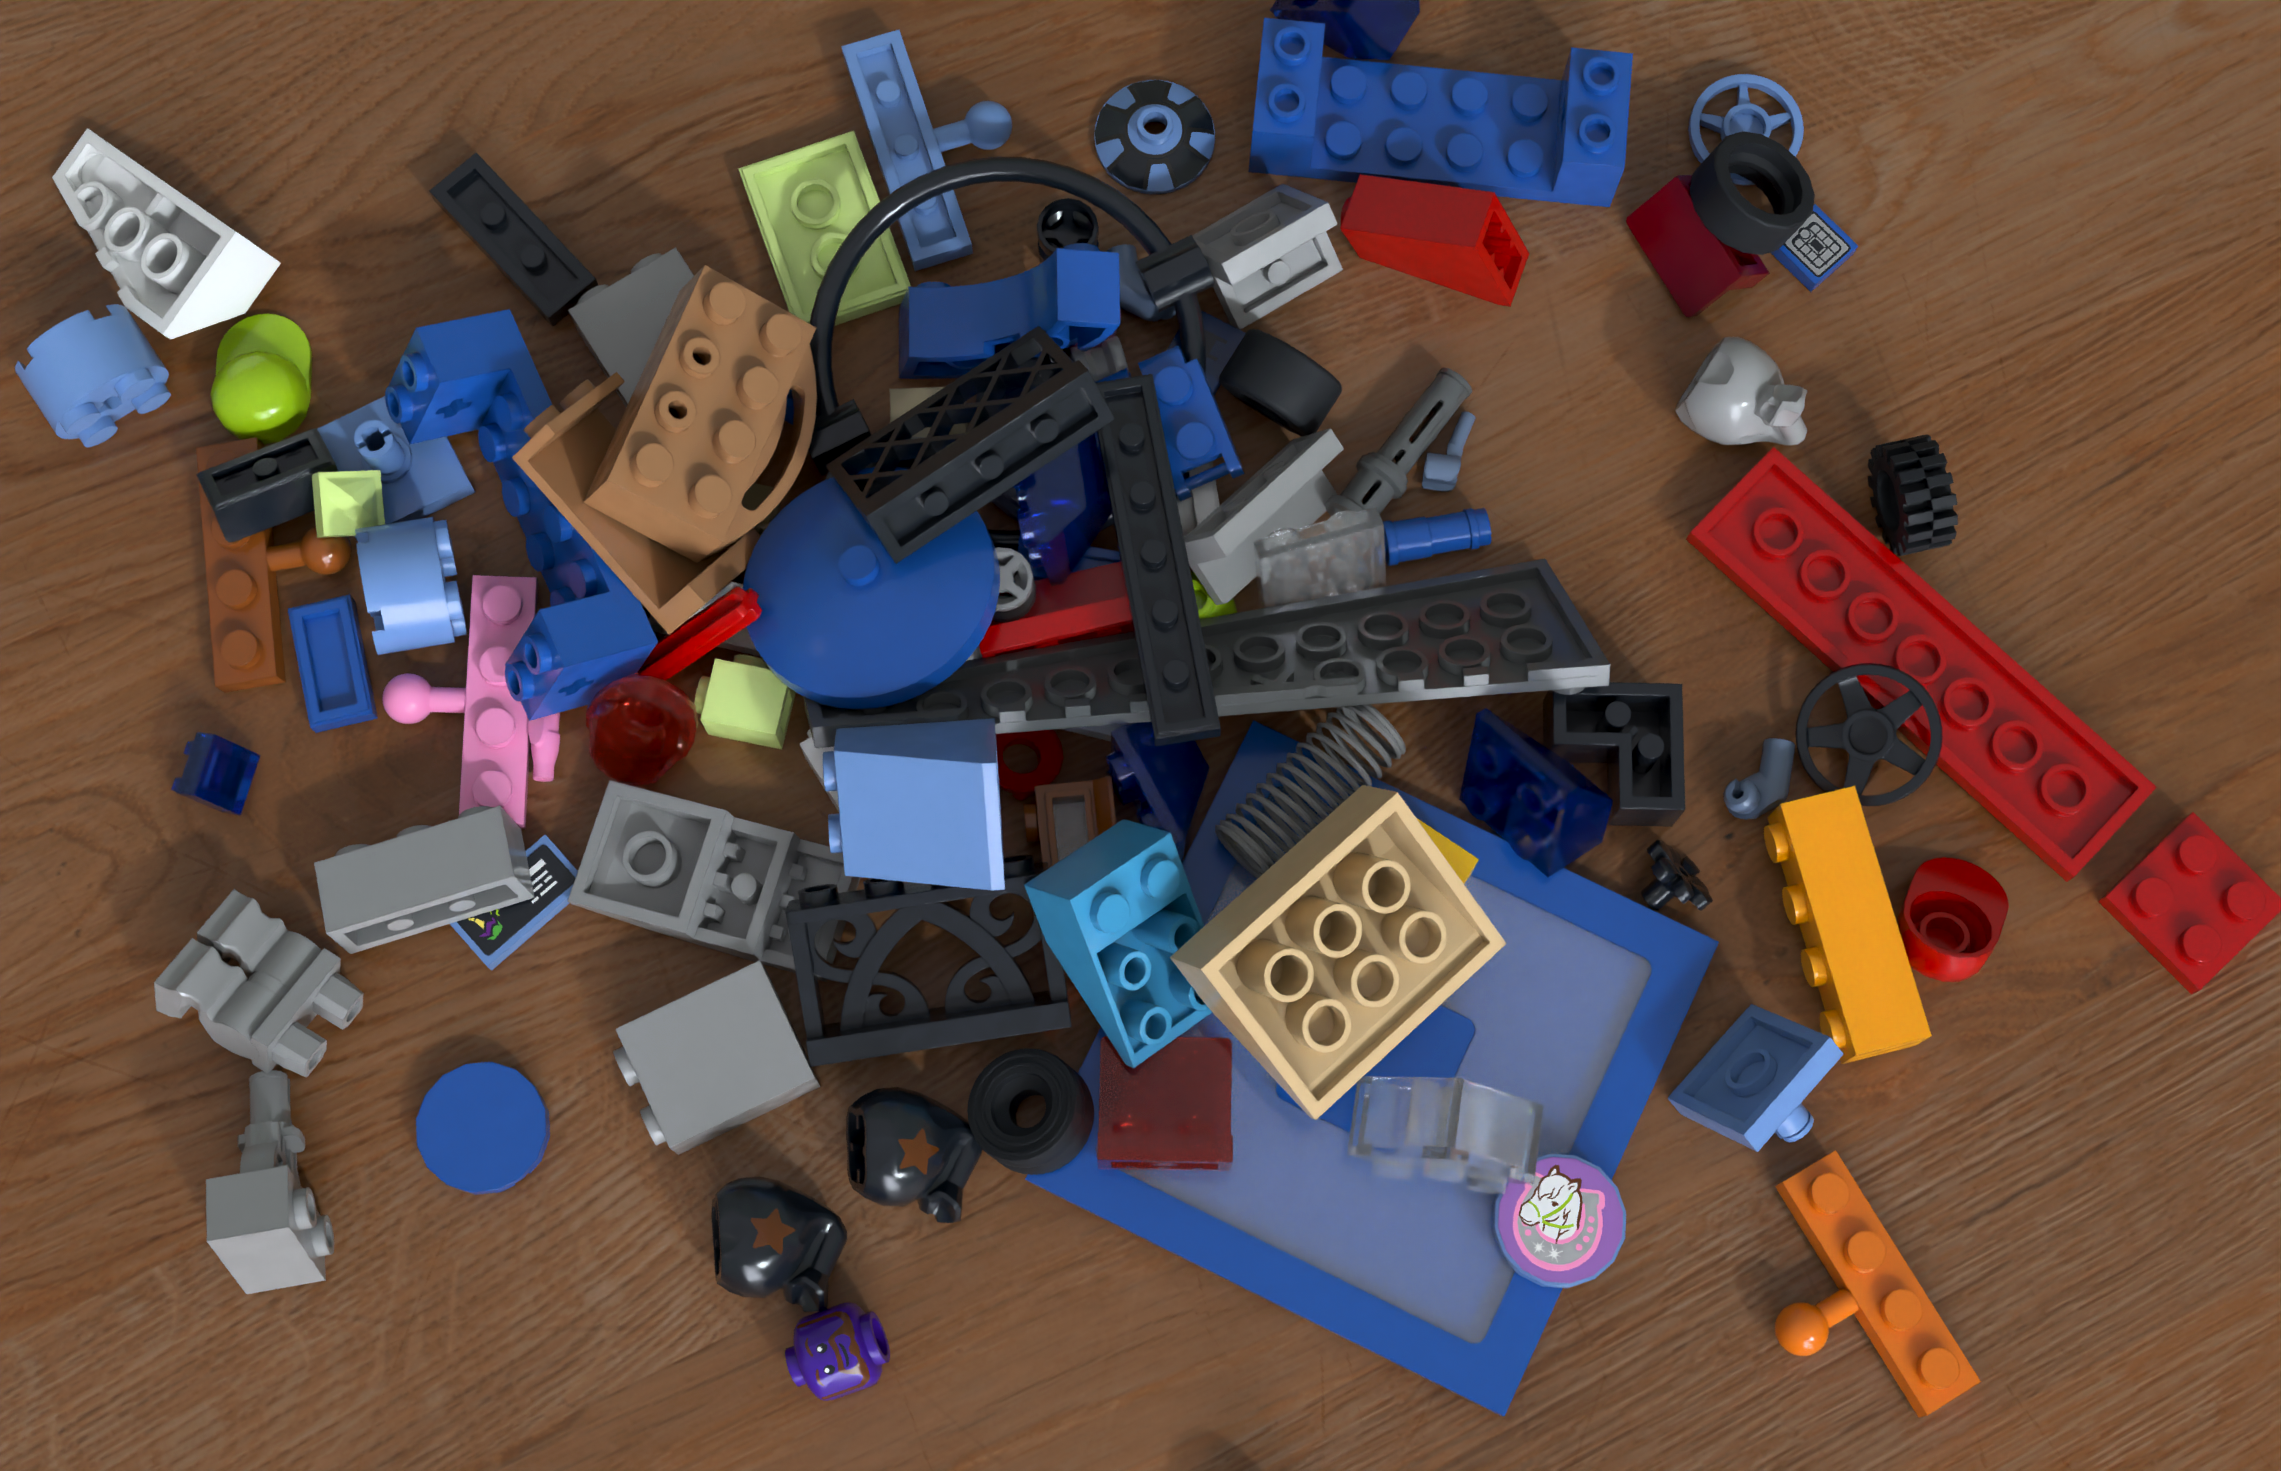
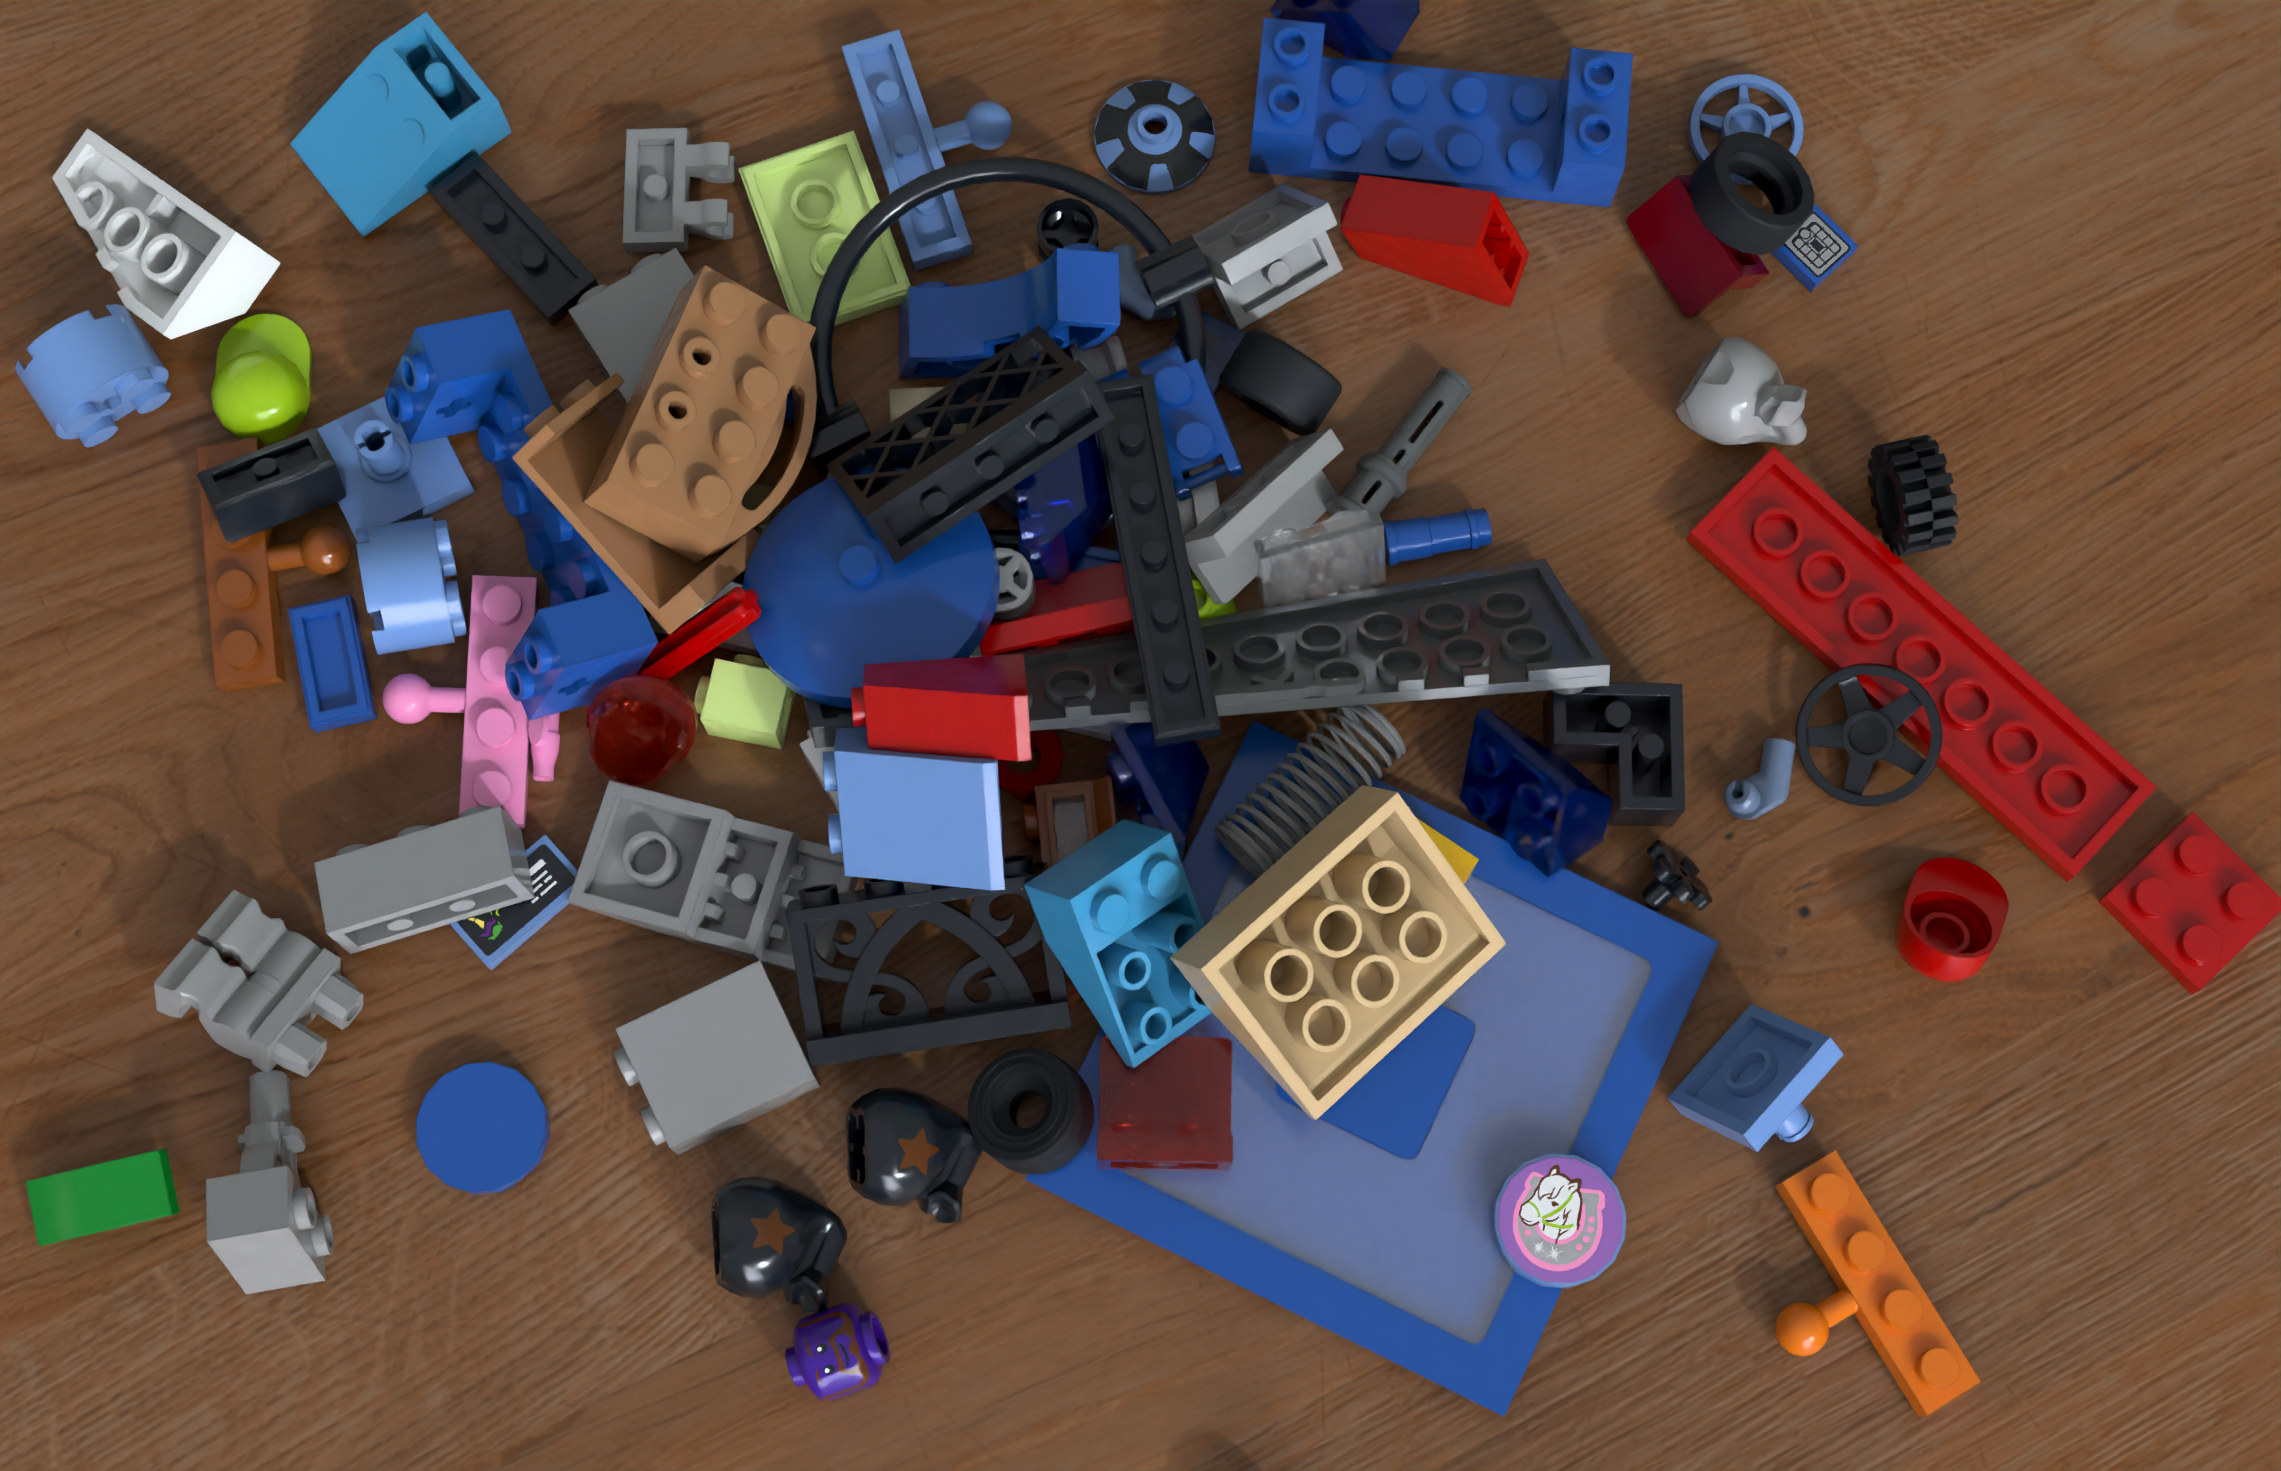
clear blue tile [171,732,261,815] -> none
yellowish green tile [311,470,385,538] -> none
clear brick [1347,1076,1544,1194] -> none
sand blue hand [1422,411,1476,492] -> none
light orange brick [1764,786,1932,1064] -> none
none -> green slope [25,1148,180,1246]
none -> dark azure slope [290,12,512,237]
none -> light grey plate [622,128,736,253]
none -> red slope [851,654,1032,761]

